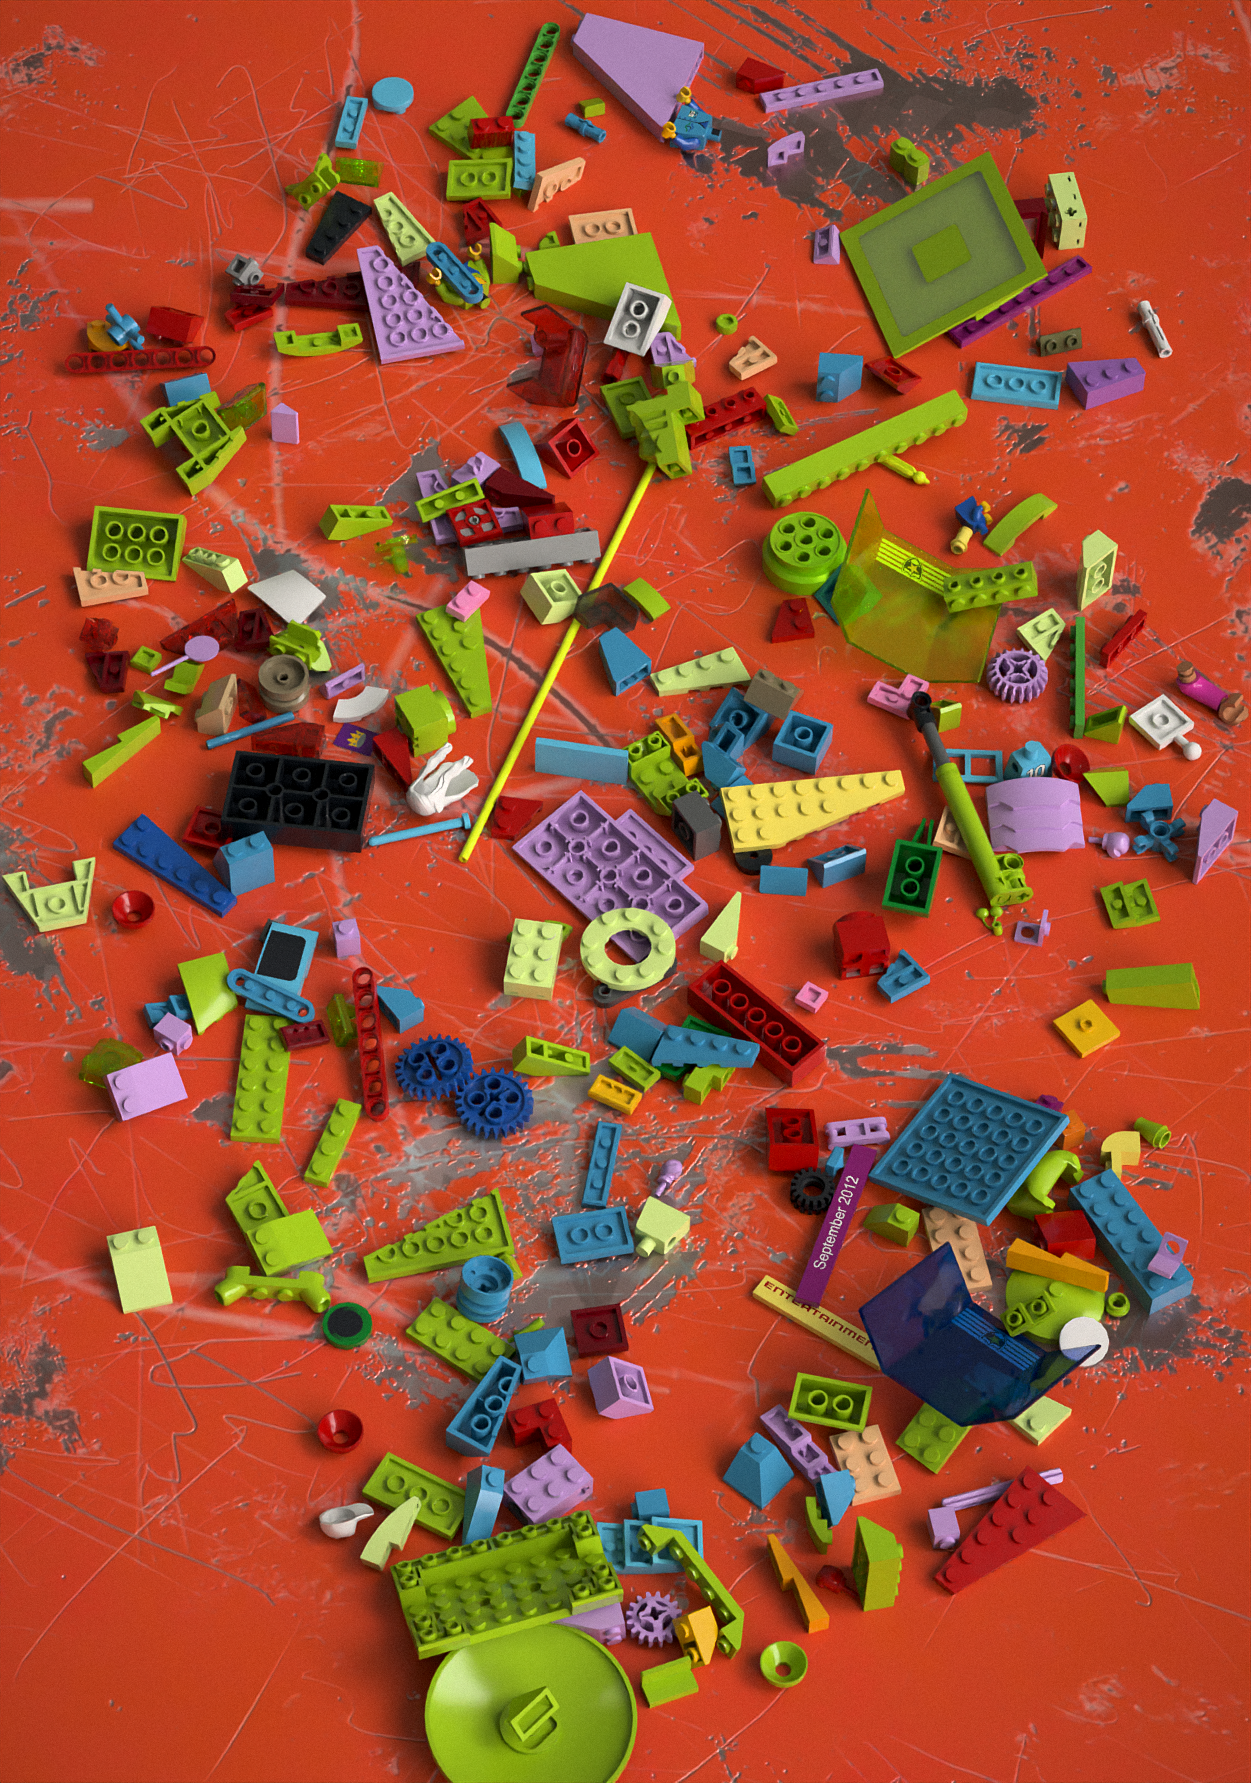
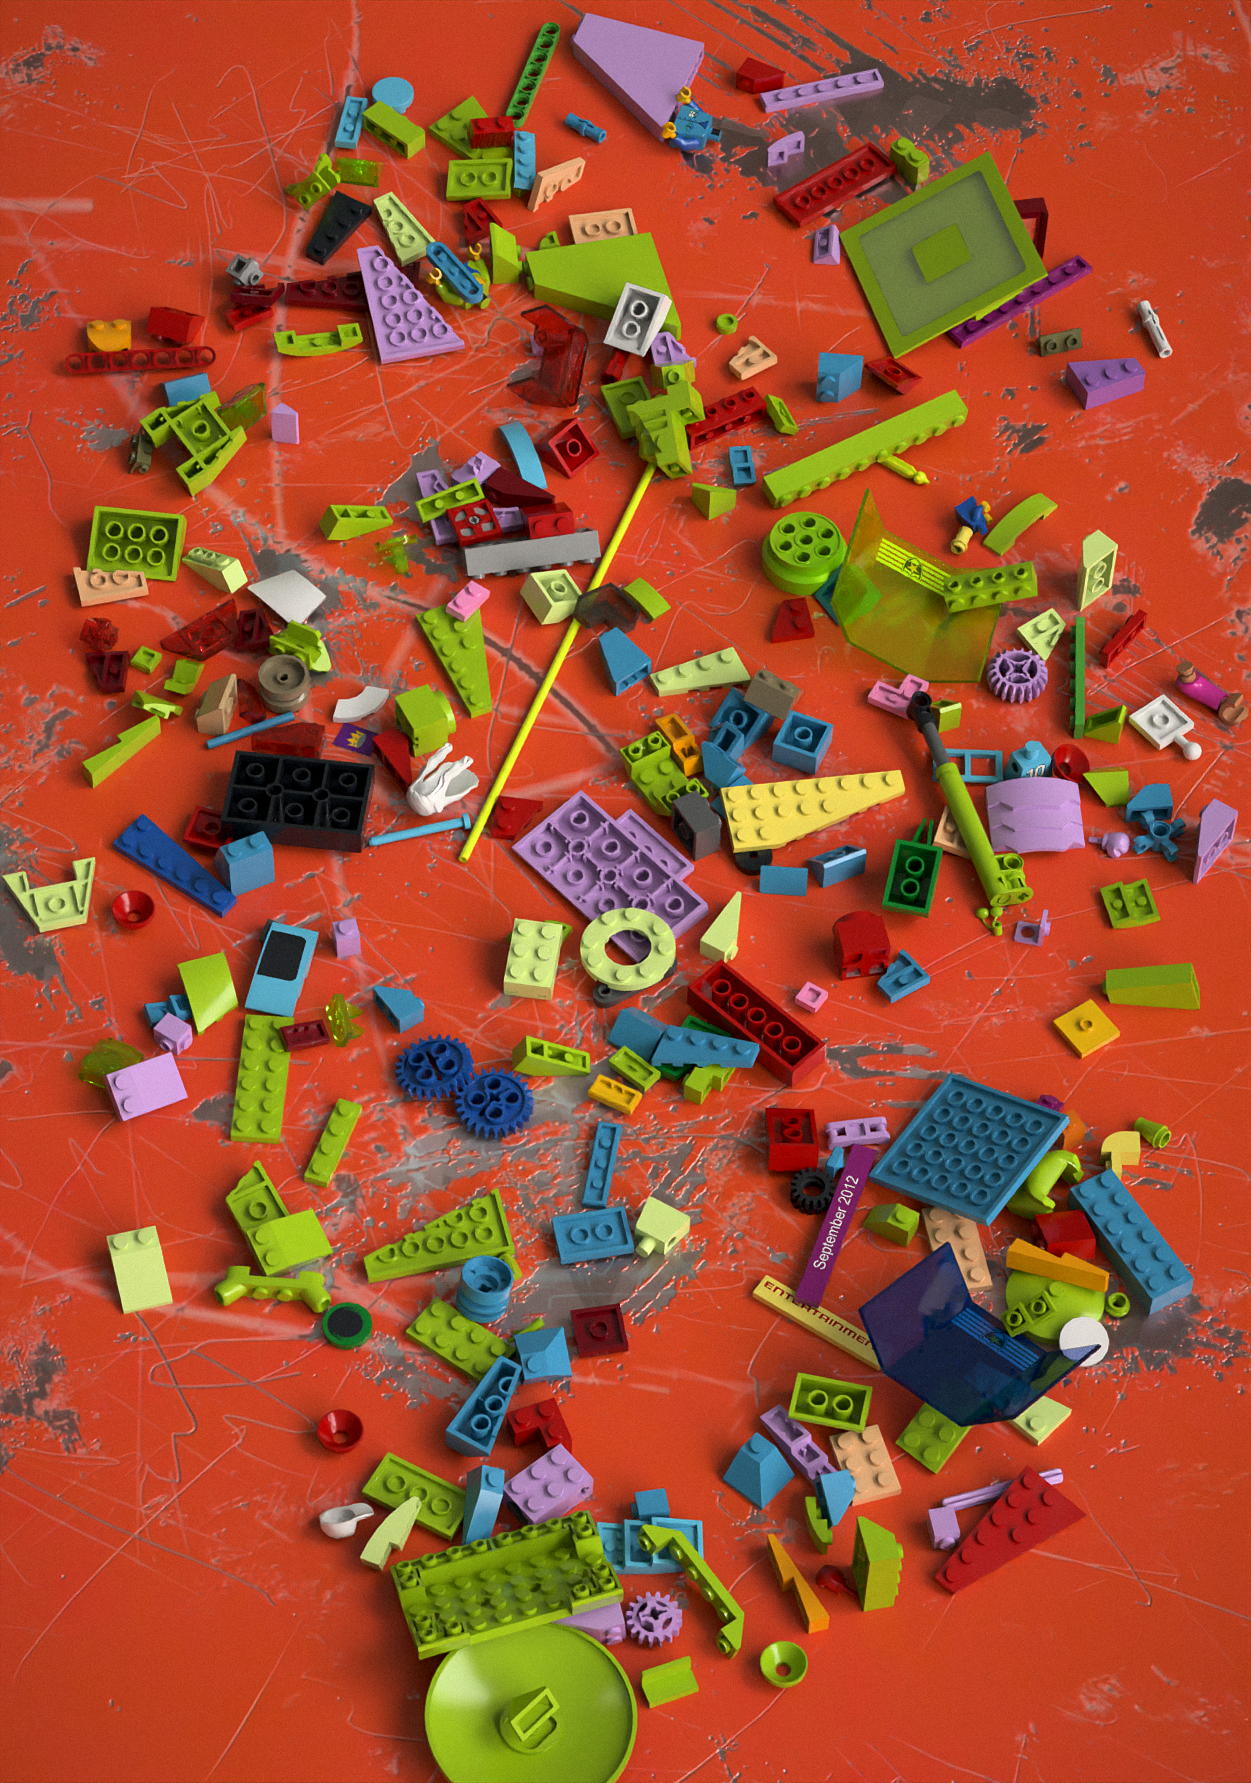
dark azure bar [105,303,145,354] -> none
lavender piece [150,636,219,677] -> none
dark azure plate [227,968,315,1024] -> none
lavender slope [319,663,365,700] -> none
red beam [352,967,389,1122] -> none
medium azure tile [535,737,629,785] -> none
lime slope [579,97,605,118] -> none
lavender slope [587,1356,654,1419] -> none
lavender piece [654,1159,682,1198] -> none
yellow slope [672,1606,719,1669] -> none
medium azure tile [971,362,1063,410] -> none
yellowish green piece [1044,172,1087,250] -> none
lavender bracket [1147,1231,1188,1279] -> none
none -> olive hinge [127,427,153,474]
none -> lime brick [362,100,425,159]
none -> lime slope [692,482,737,520]
none -> red plate [773,142,897,228]

